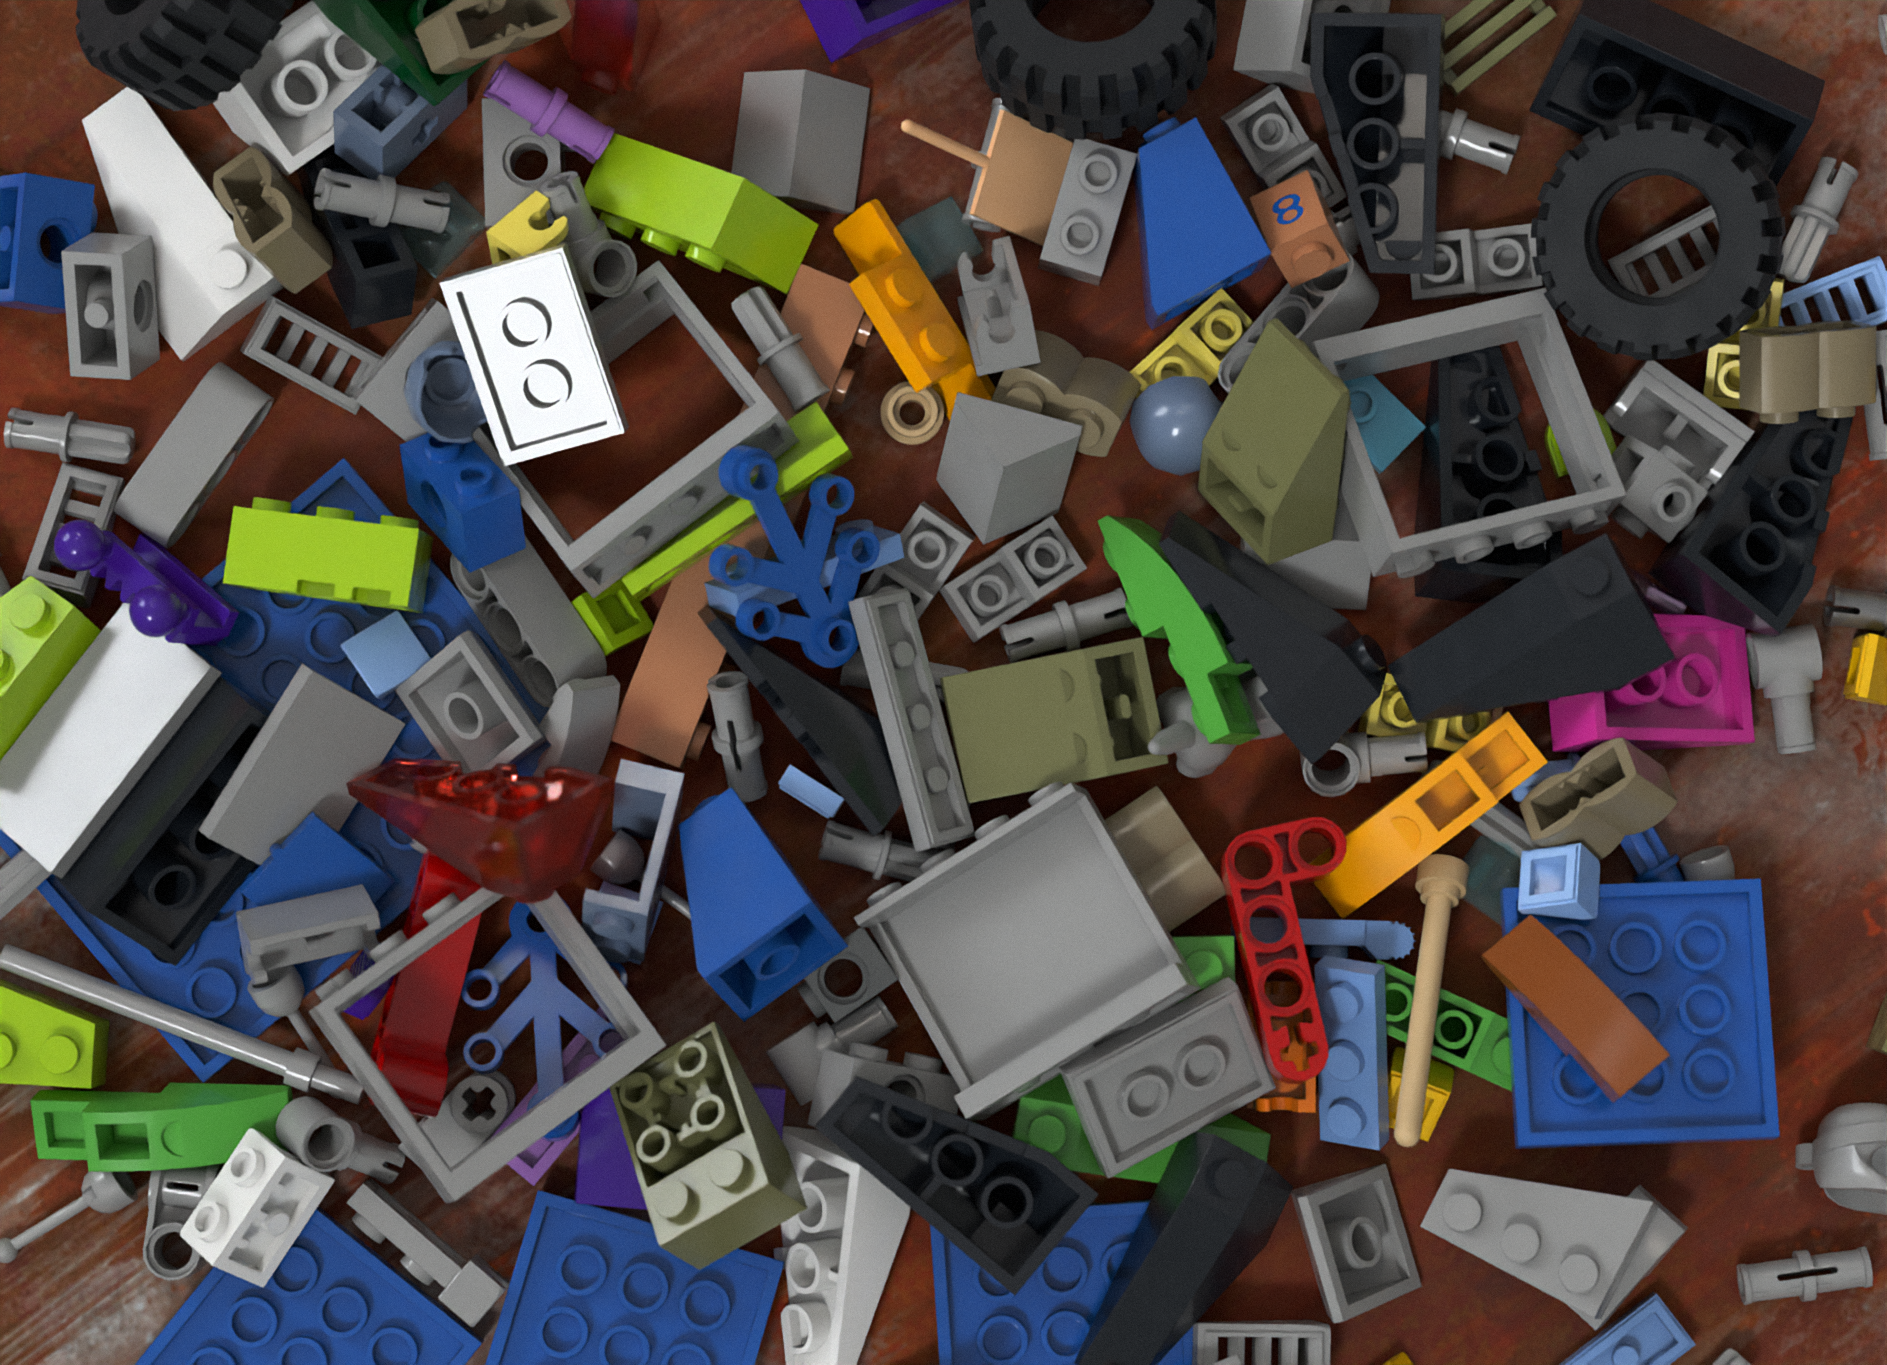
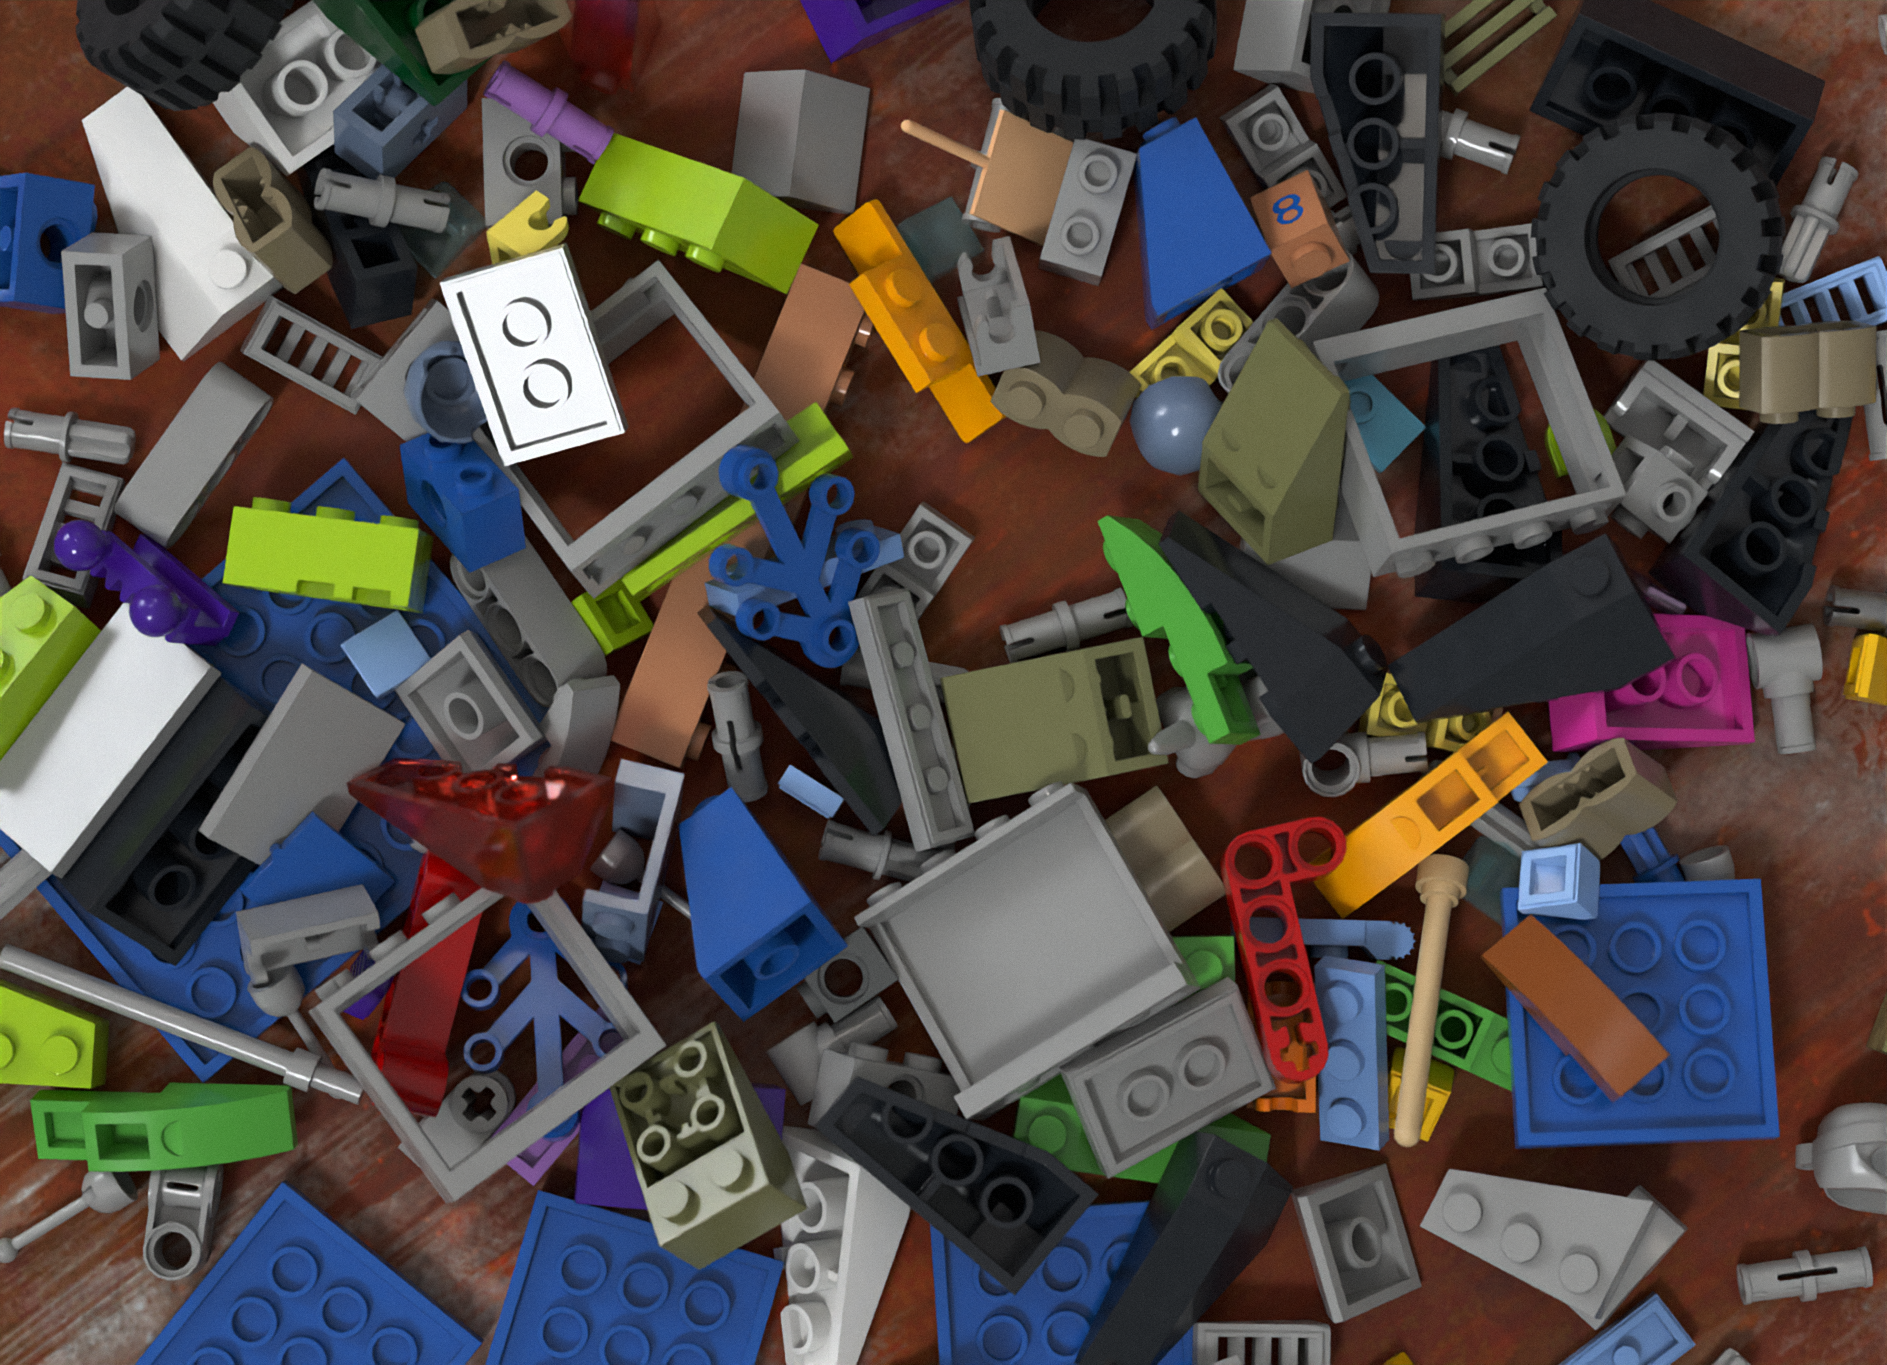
white bracket [180,1128,335,1288] -> none
light grey pin [275,1096,405,1184] -> none
light grey plate [346,1178,510,1327] -> none
light grey pin [540,171,637,297] -> none
light grey axle [731,286,830,412] -> none
tan plate [880,381,944,445] -> none
light grey slope [936,392,1083,545] -> none
light grey slope [939,515,1087,643] -> none

